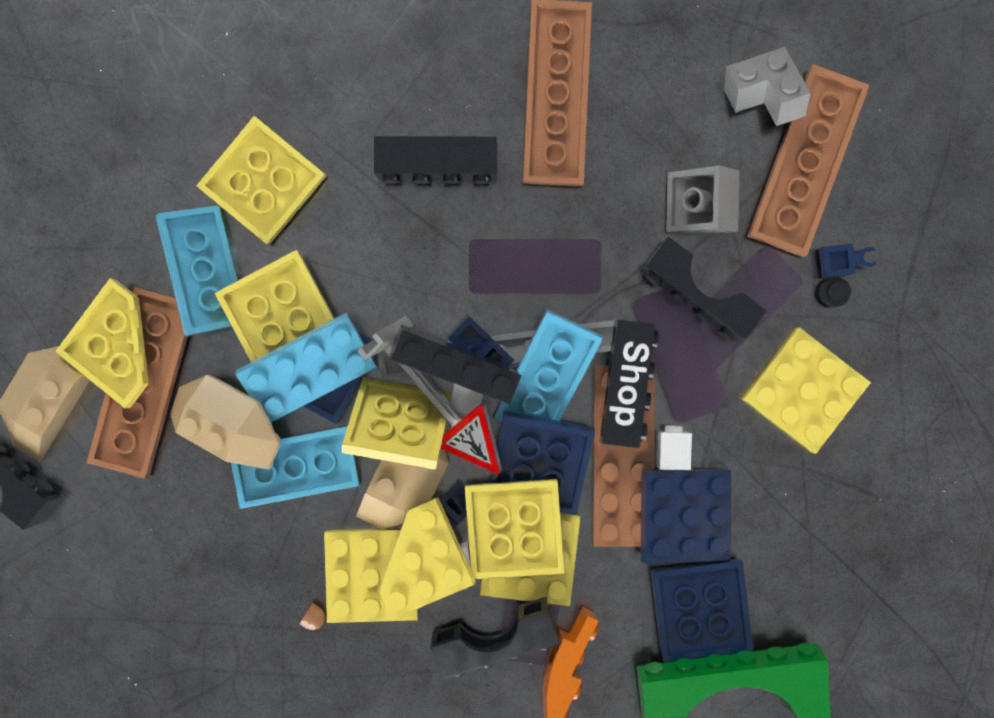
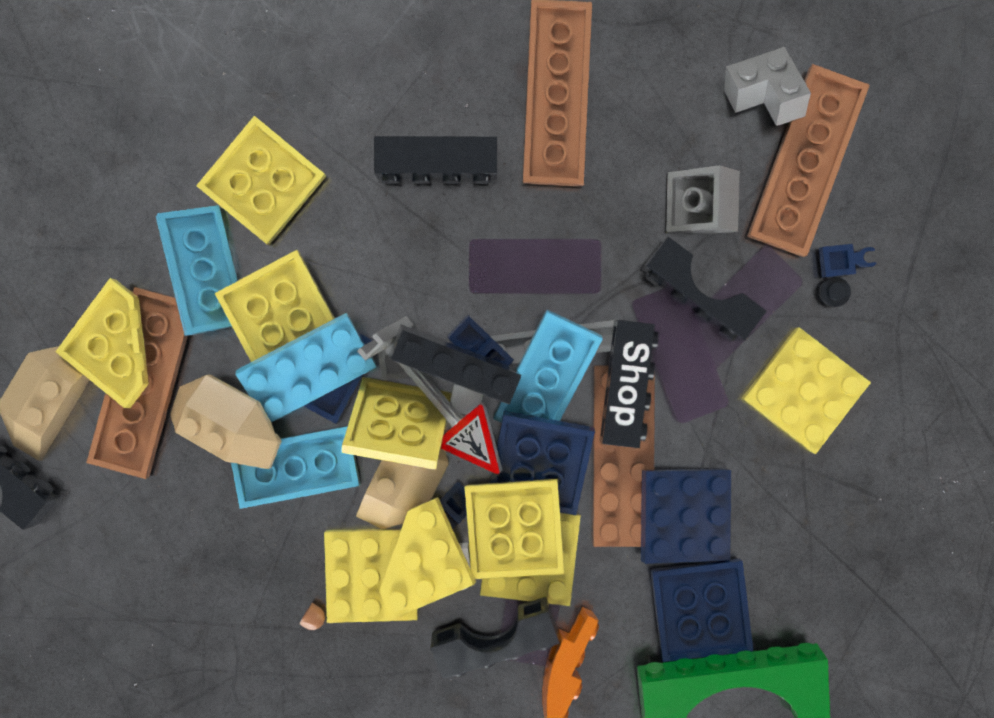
white brick [655,425,692,470] -> none

